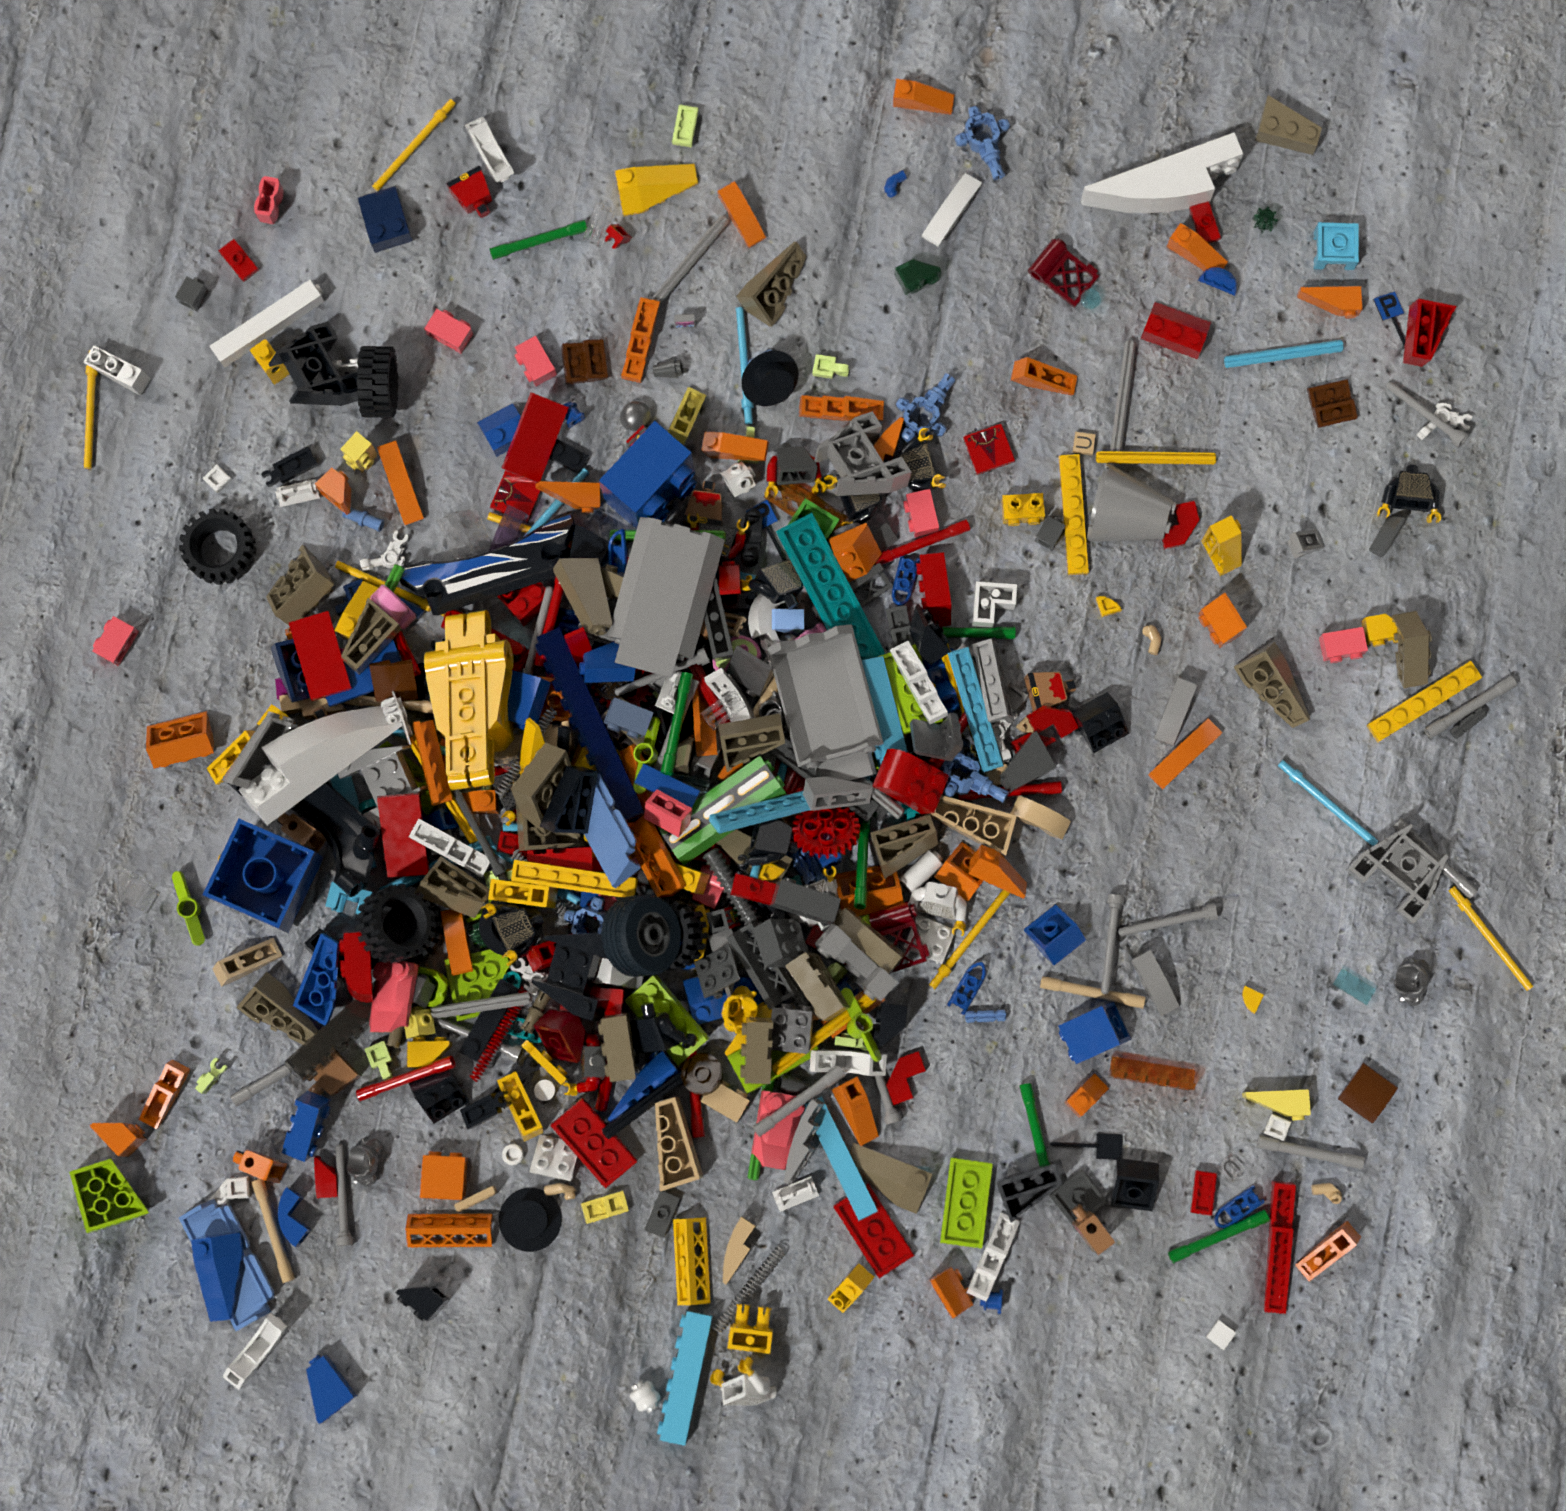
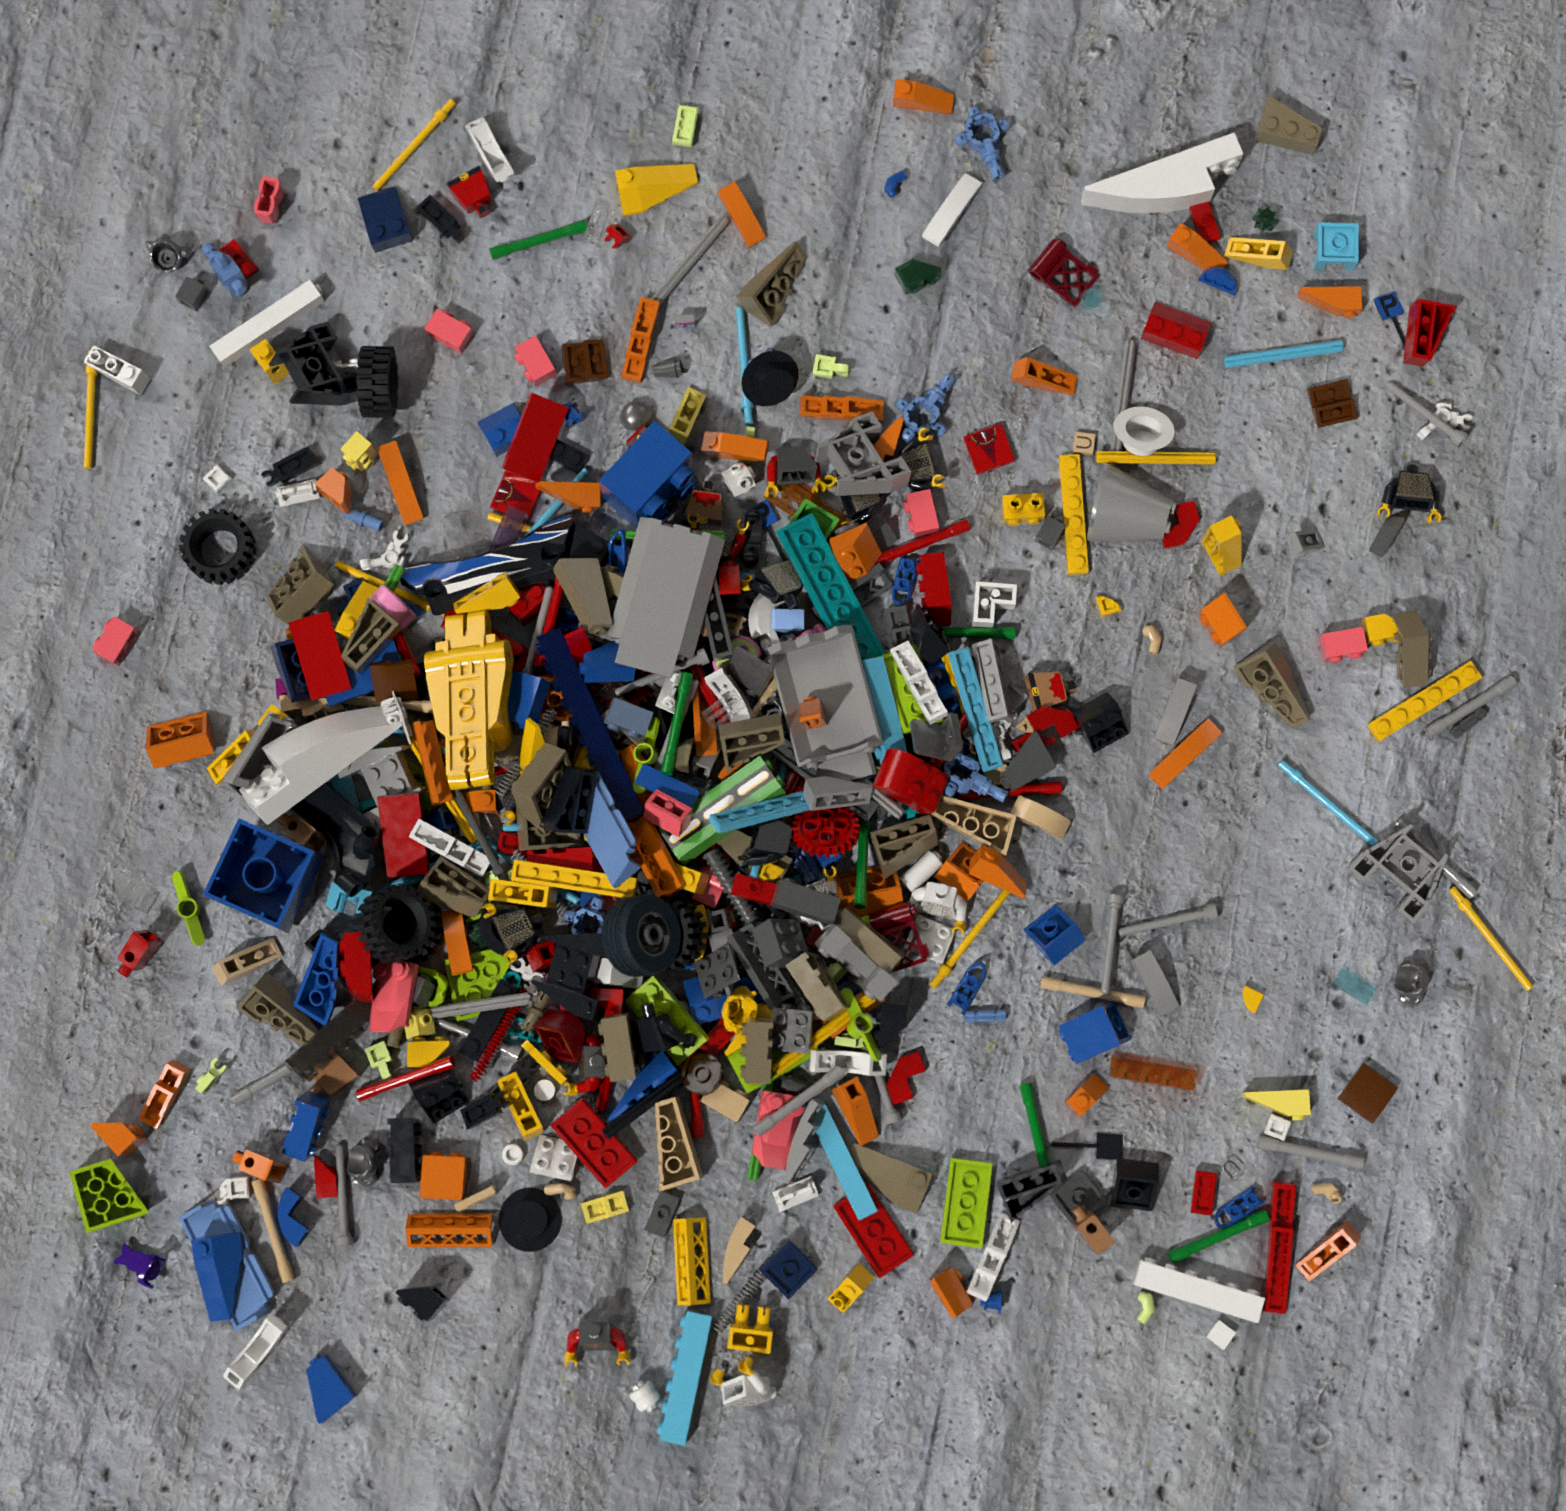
none -> dark purple hair [114,1244,167,1289]
none -> red torso [117,930,163,978]
none -> flat silver hair [145,239,192,273]
none -> medium blue piece [202,243,248,297]
none -> black wedge [387,1118,422,1183]
none -> black hinge [416,195,465,244]
none -> yellow slope [453,571,520,614]
none -> torso [564,1322,631,1367]
none -> red plate [699,1017,735,1057]
none -> dark blue tile [759,1239,818,1300]
none -> orange slope [799,697,827,730]
none -> white hose [1114,407,1174,456]
none -> white brick [1132,1257,1265,1323]
none -> yellowish green arm [1137,1291,1155,1325]
none -> yellow slope [1225,237,1293,270]

